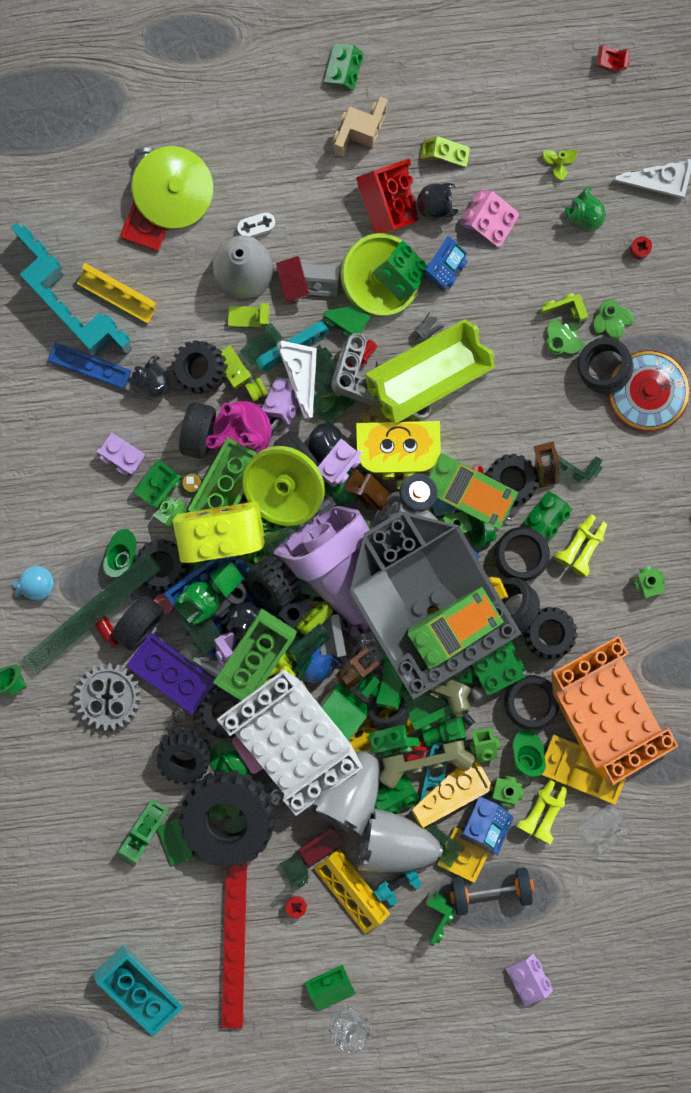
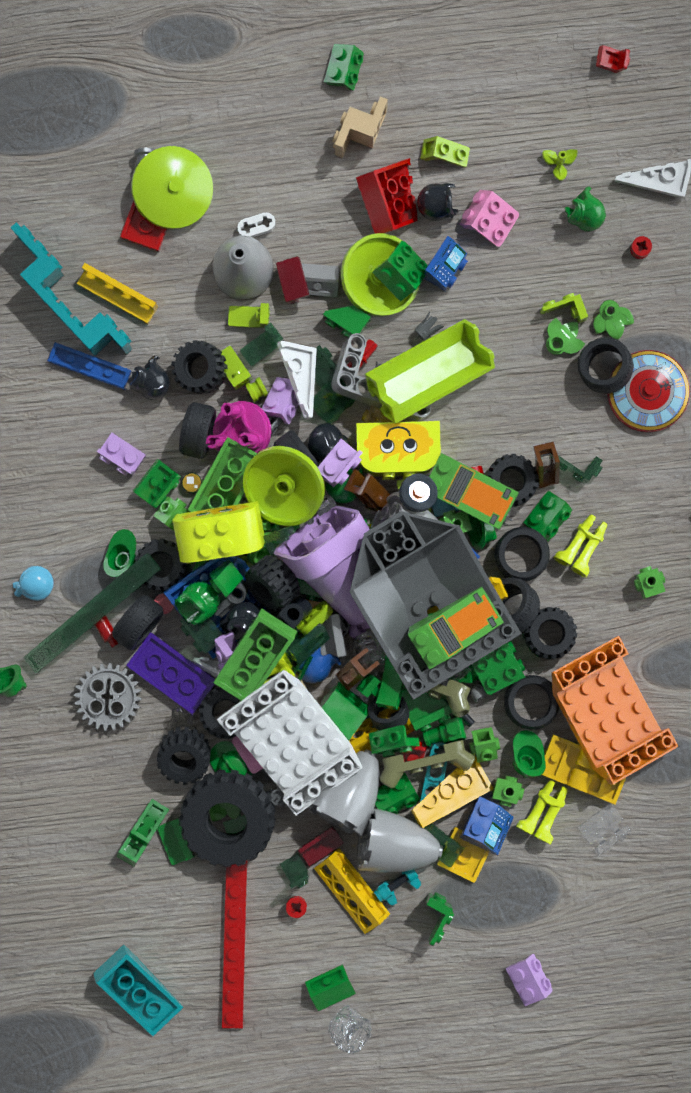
teal beam [256,321,329,372] -> none
black axle [449,867,534,916] -> none

